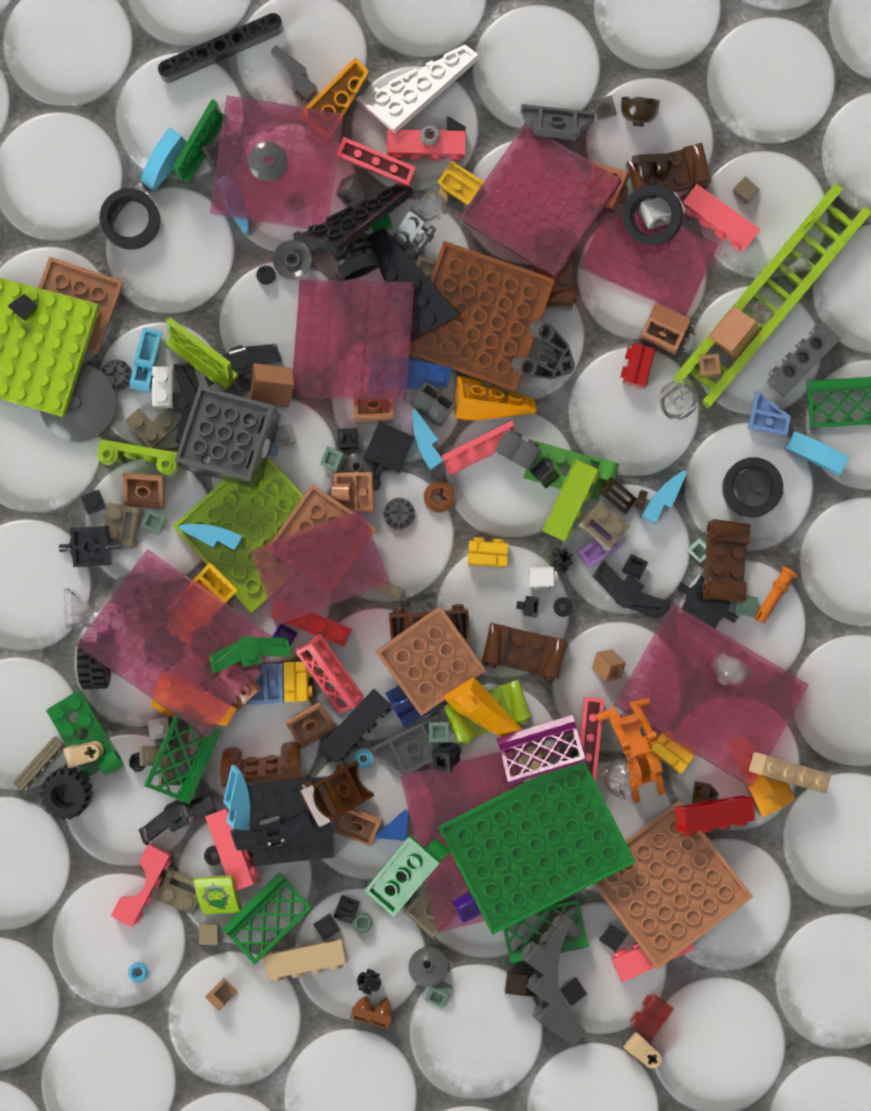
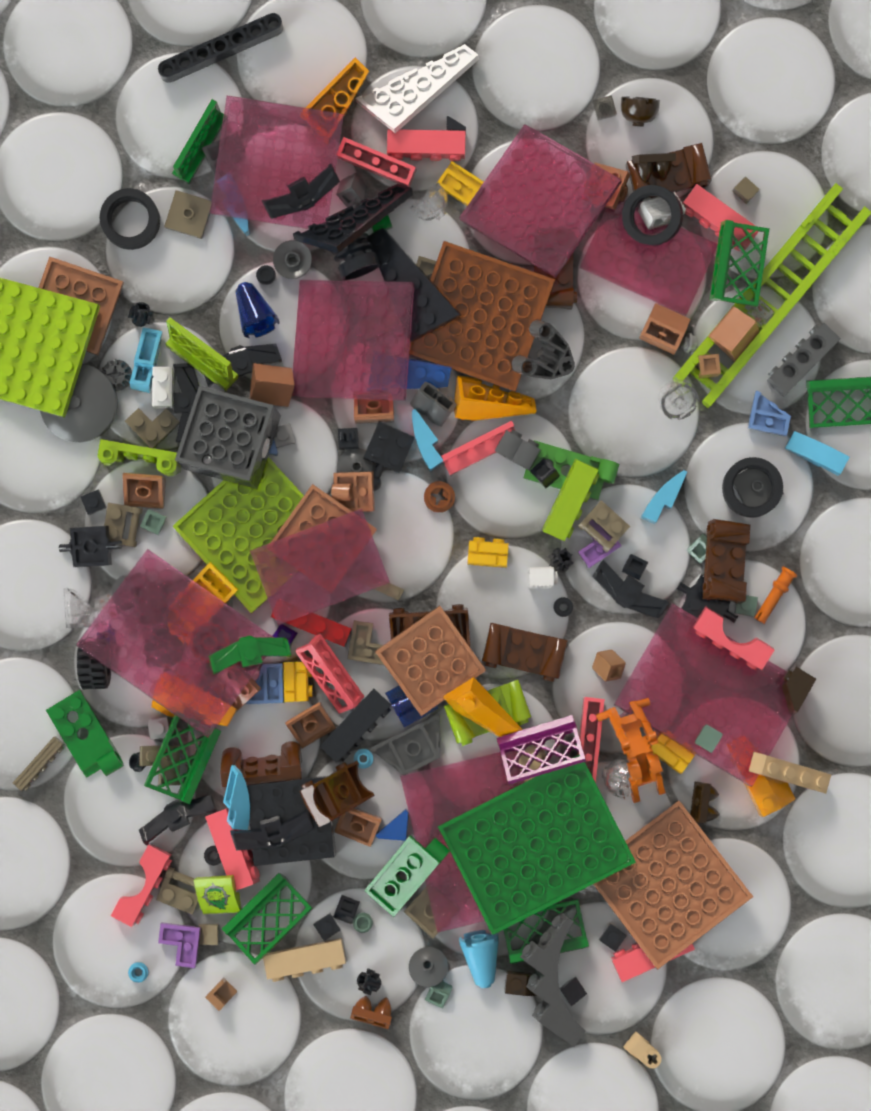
black slope [8,294,39,321] -> none
black tyre [39,767,93,820] -> none
tan piece [63,741,104,768] -> none
medium azure slope [140,127,187,192] -> none
medium azure slope [179,524,244,551] -> none
dark grey dish [248,142,288,182] -> none
dark grey slope [271,45,318,103] -> none
sand green plate [320,446,346,472] -> none
dark grey gear [384,498,415,529] -> none
dark grey plate [392,208,436,260] -> none
light grey plate [420,126,440,146] -> none
sand green plate [429,722,449,742] -> none
black brick [432,742,462,773] -> none
dark purple slope [453,892,481,923] -> none
black tile [516,596,539,618] -> none
dark grey wing [520,104,595,140] -> none
dark brown tile [599,477,637,514] -> none
red brick [620,343,656,389] -> none
clear red brick [630,993,674,1041] -> none
dark brown tile [635,490,648,510] -> none
red brick [674,795,755,835] -> none
clear cylinder [712,649,753,687] -> none
clear slope [786,256,813,274] -> none
none -> black gear [128,302,154,327]
none -> medium lavender plate [158,922,201,968]
none -> dark tan plate [164,190,213,239]
none -> clear blue cone [235,282,280,338]
none -> black plate [261,163,340,219]
none -> dark tan plate [348,620,384,665]
none -> medium azure cone [459,930,499,988]
none -> coral arch [693,606,775,670]
none -> sand green slope [694,724,723,753]
none -> green fence [709,220,770,307]
none -> dark brown slope [782,666,816,715]

